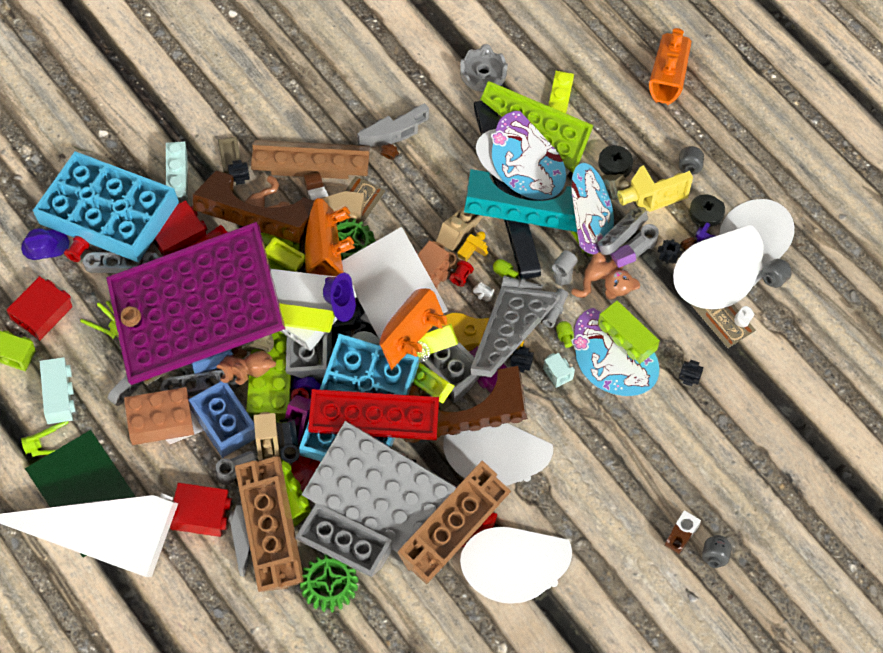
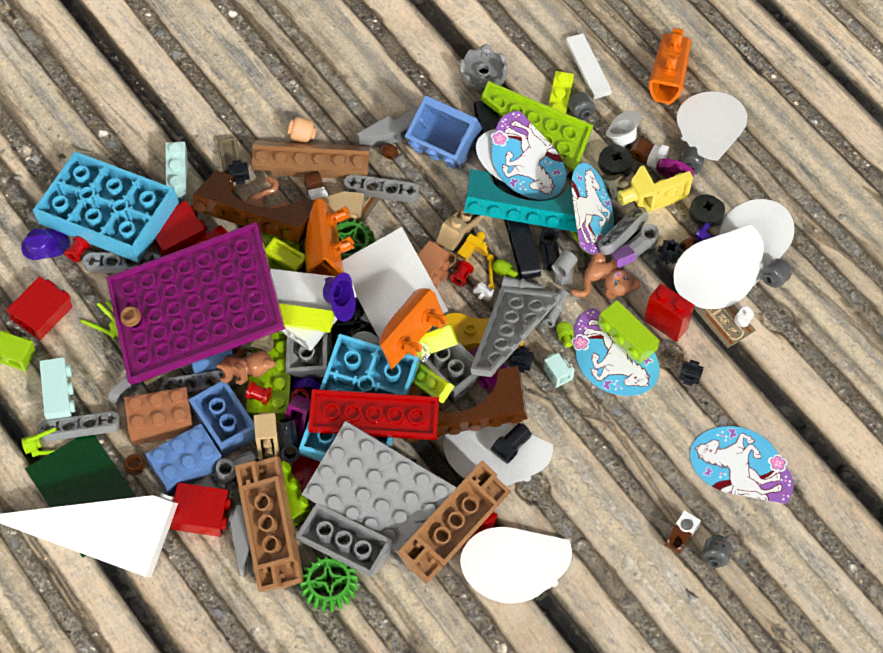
none -> light grey beam [37,411,121,441]
none -> reddish brown plate [124,454,145,475]
none -> medium blue brick [145,424,222,496]
none -> red bush [245,381,272,406]
none -> light nougat head [287,117,317,143]
none -> light grey beam [344,174,419,202]
none -> medium blue container [405,95,482,169]
none -> yellow hinge [487,254,496,291]
none -> black piece [490,423,532,464]
none -> black piece [539,228,560,271]
none -> white tile [566,33,612,99]
none -> dark grey head [567,92,595,120]
none -> white piece [606,110,641,148]
none -> leg [629,138,669,169]
none -> red brick [644,283,695,342]
none -> magenta tile [656,158,695,179]
none -> white sticker [677,91,747,161]
none -> sticker [690,426,794,504]

